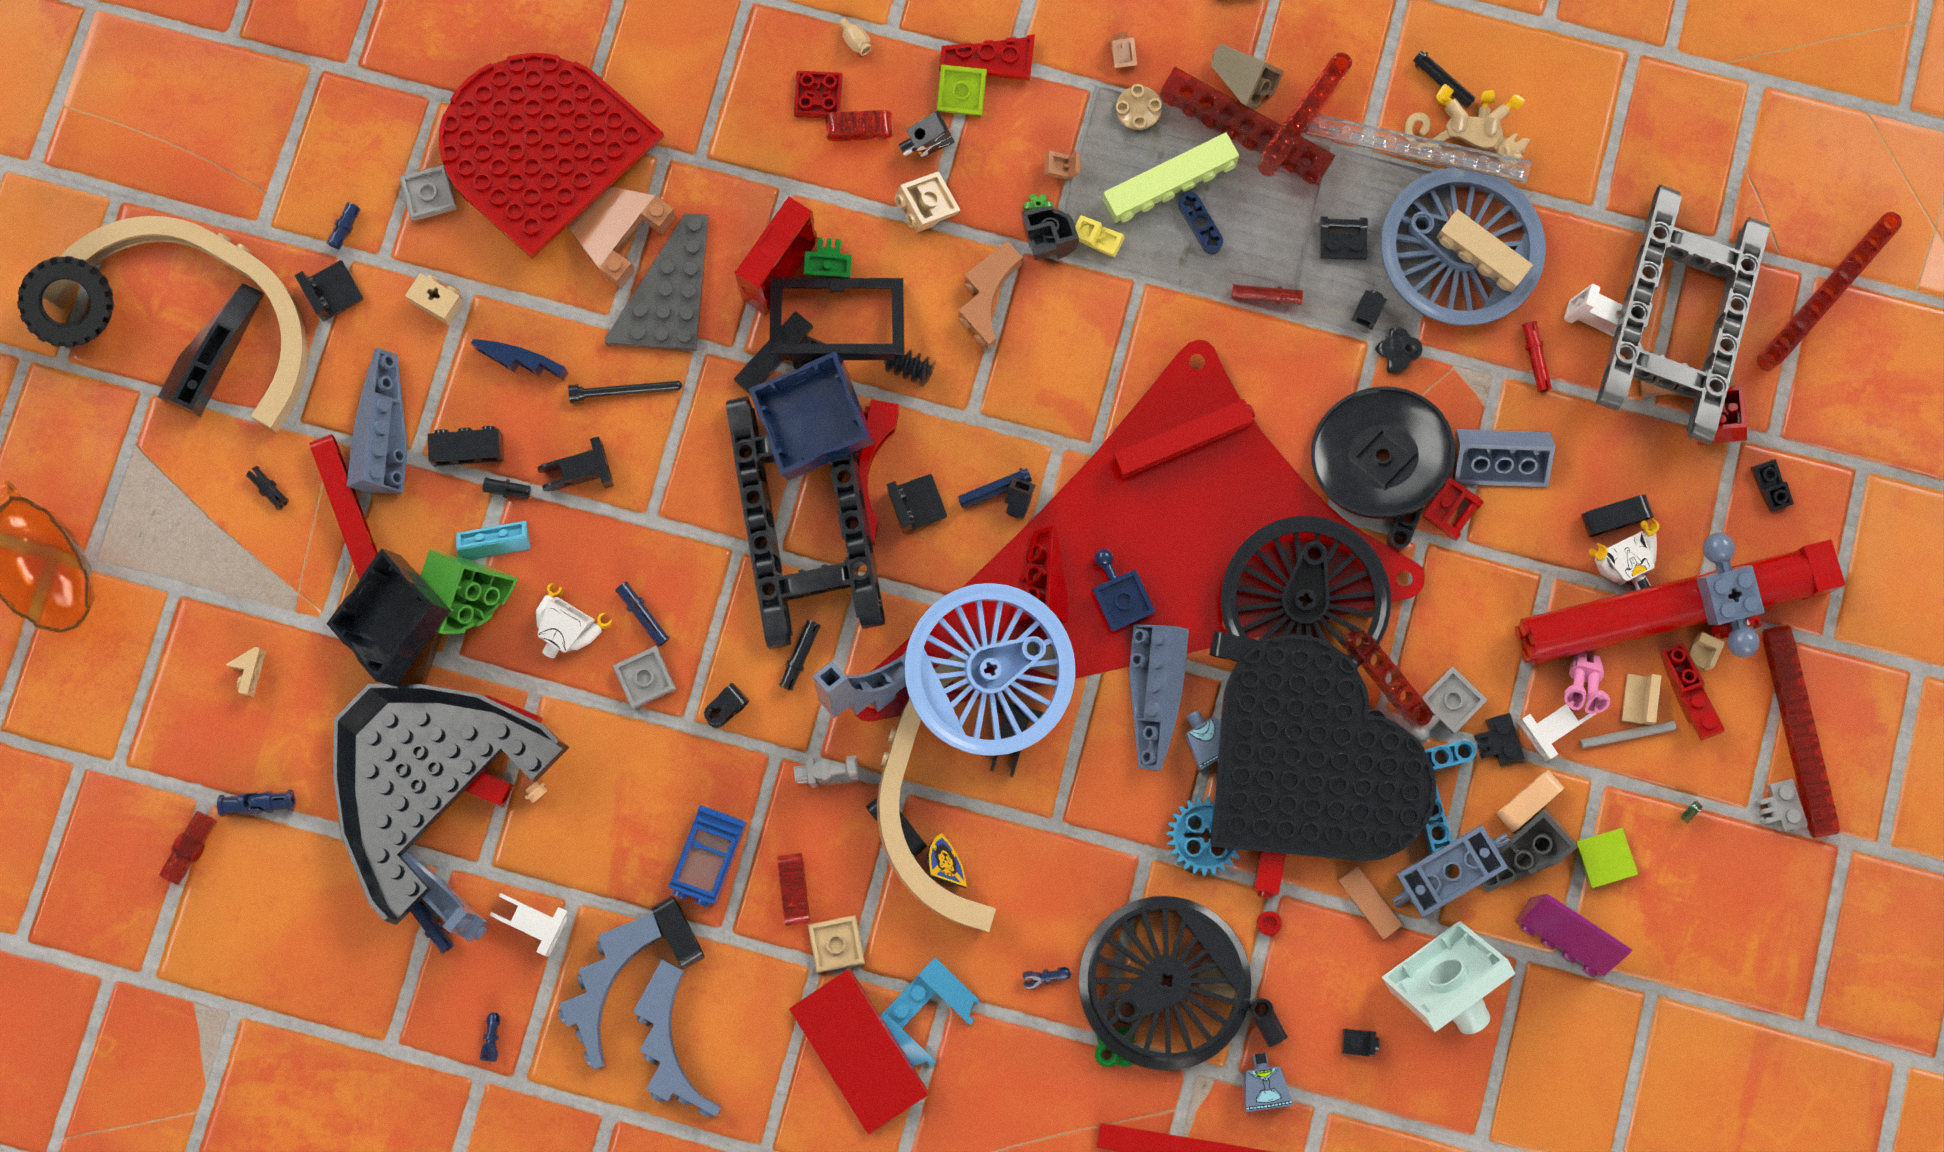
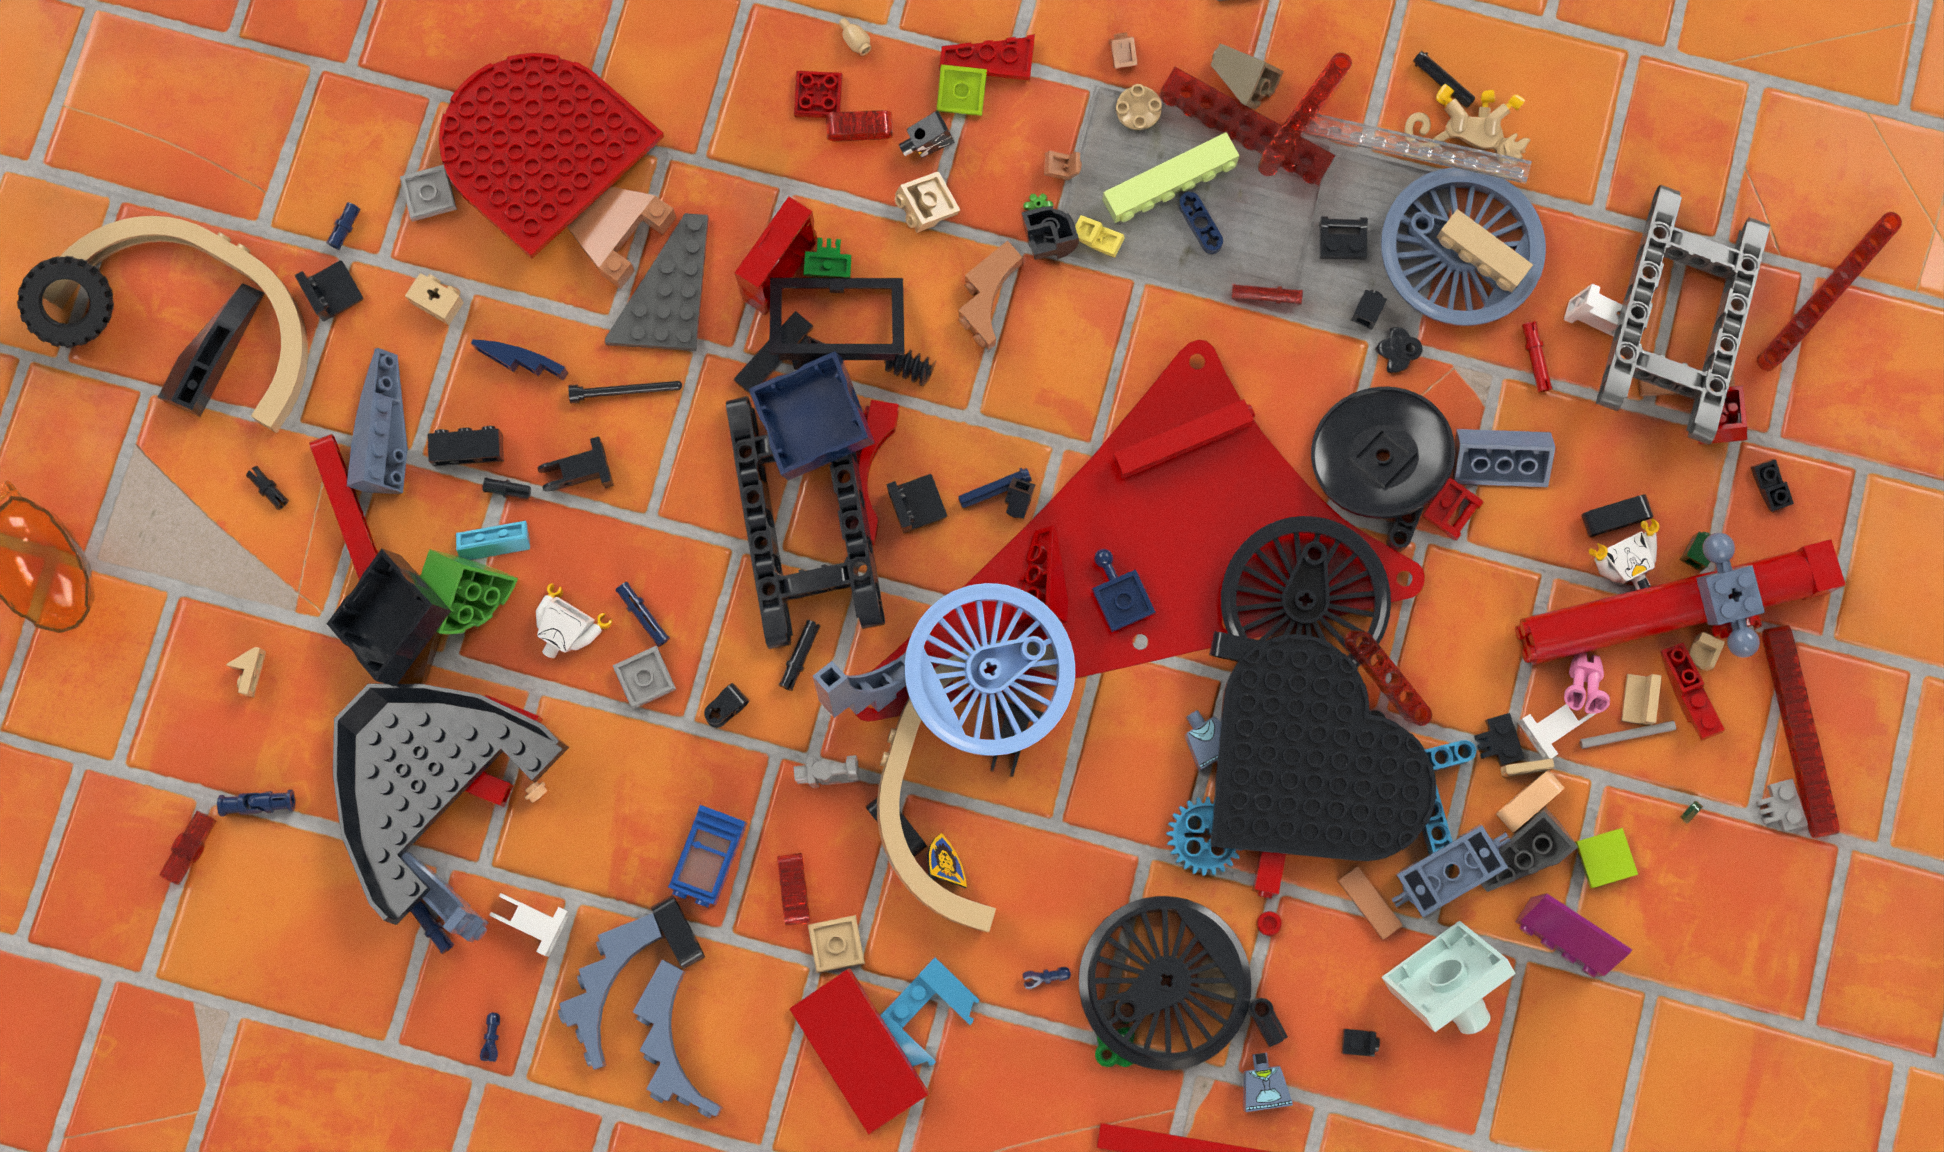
sand blue wedge [1129,624,1189,771] -> none
light grey plate [1410,666,1487,744] -> none
none -> tan tile [1500,759,1554,777]
none -> dark green brick [1680,531,1711,572]

